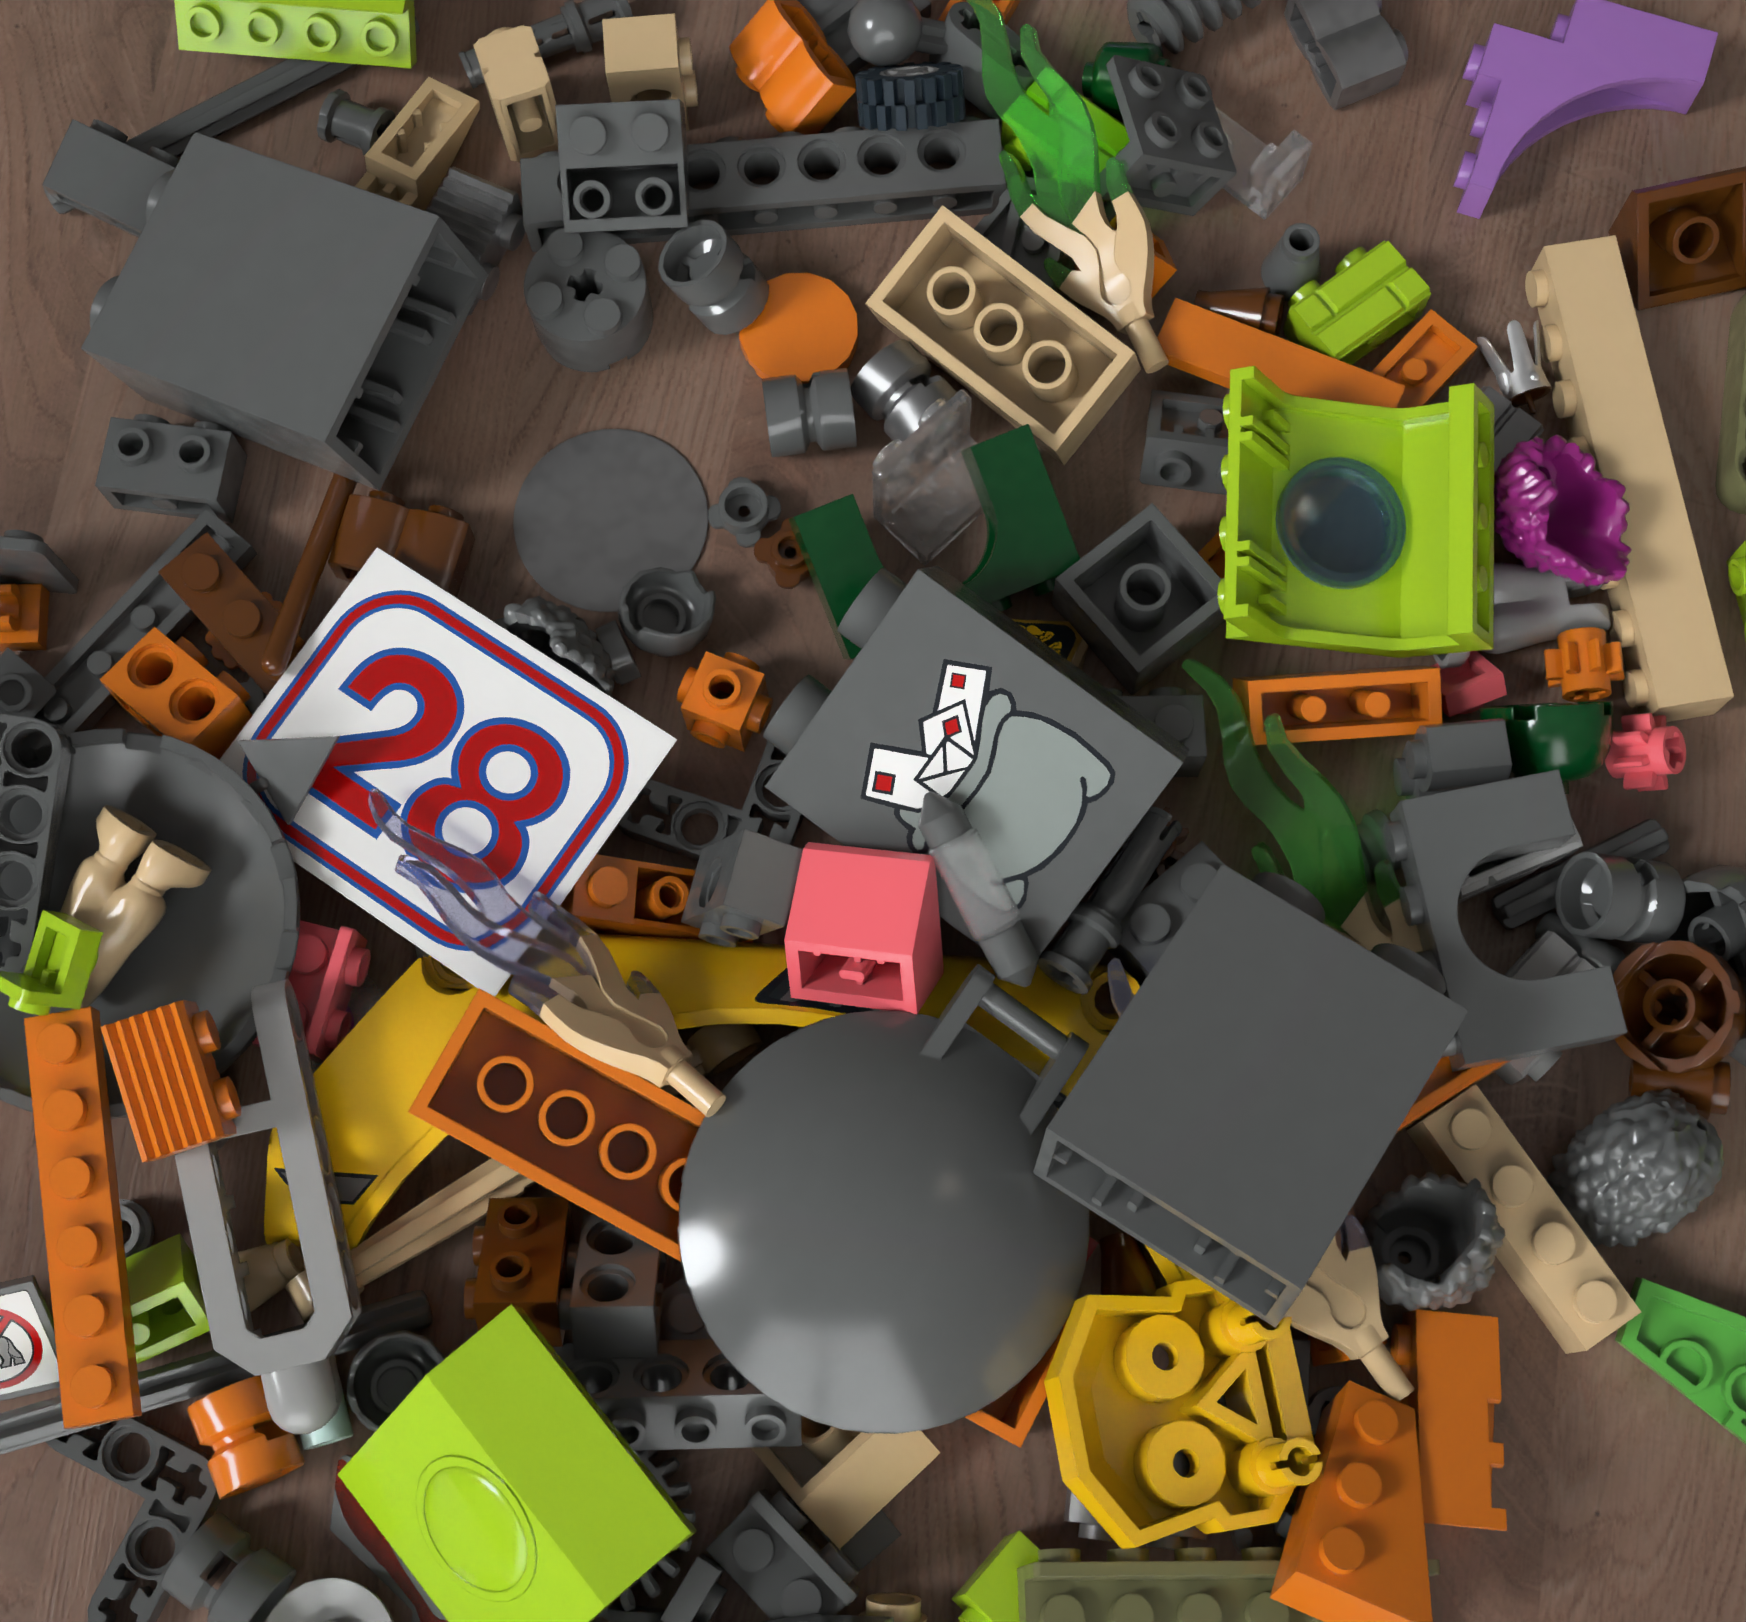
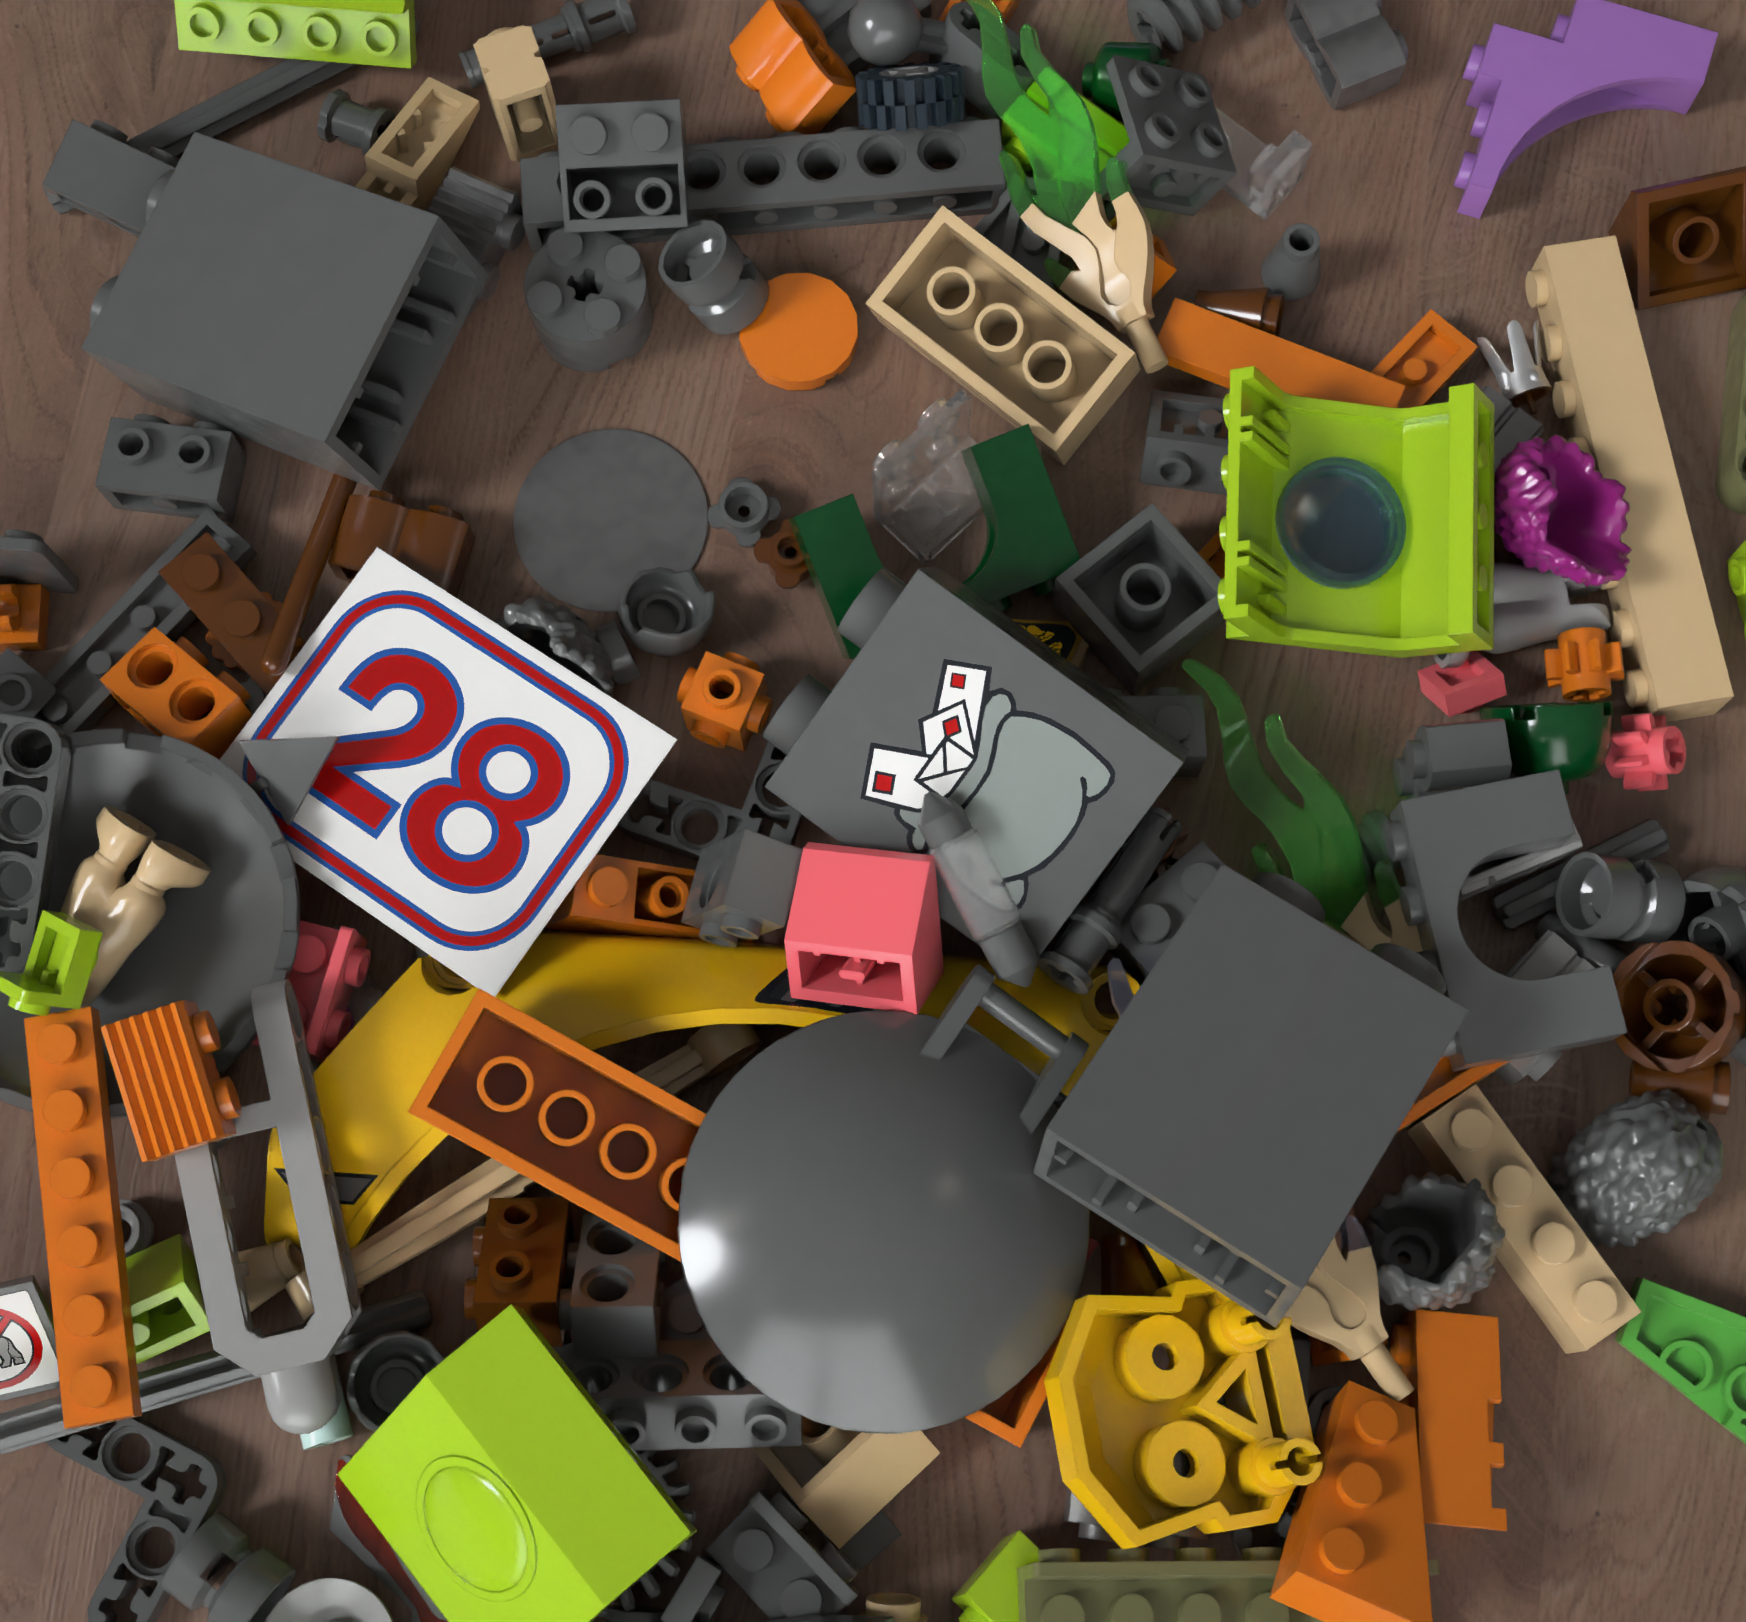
orange wheel [187,1375,305,1499] -> none
piece [368,789,726,1117] -> none
tan brick [602,13,698,131] -> none
dark grey wheel [762,368,857,457] -> none
flat silver wheel [850,339,965,457] -> none
orange brick [1233,665,1442,746] -> none
lime brick [1283,240,1431,365] -> none

